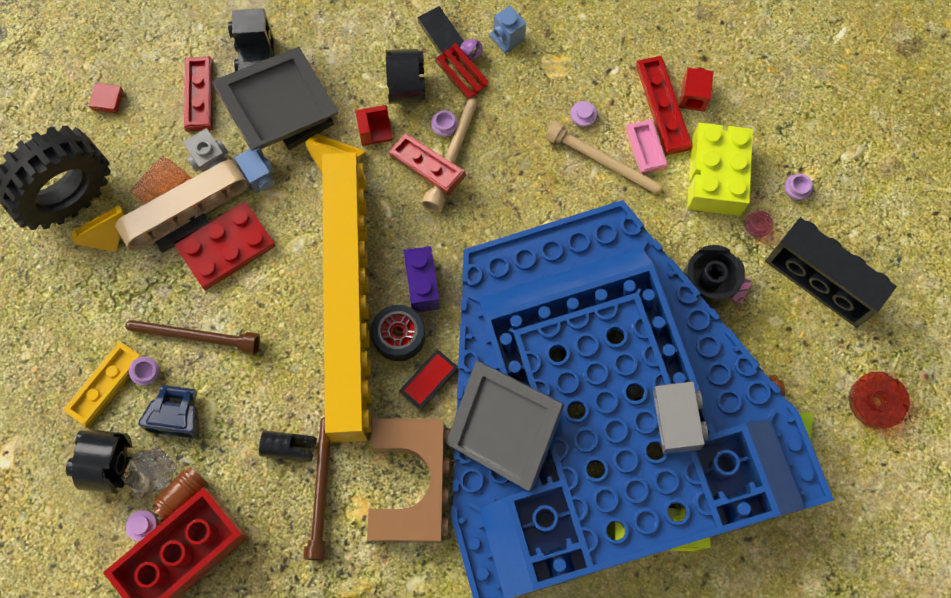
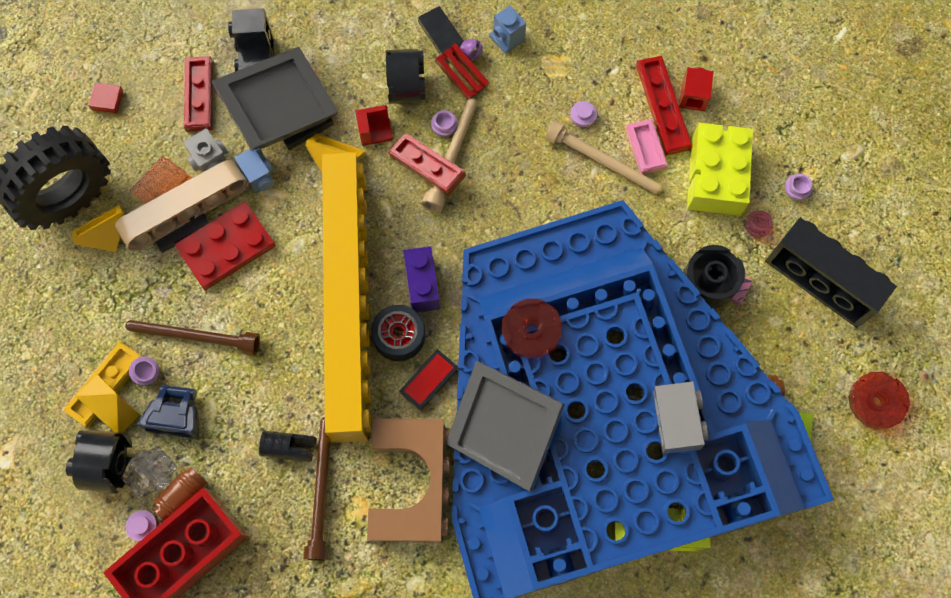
none -> yellow slope [75,375,140,433]
none -> clear red plate [502,298,562,359]

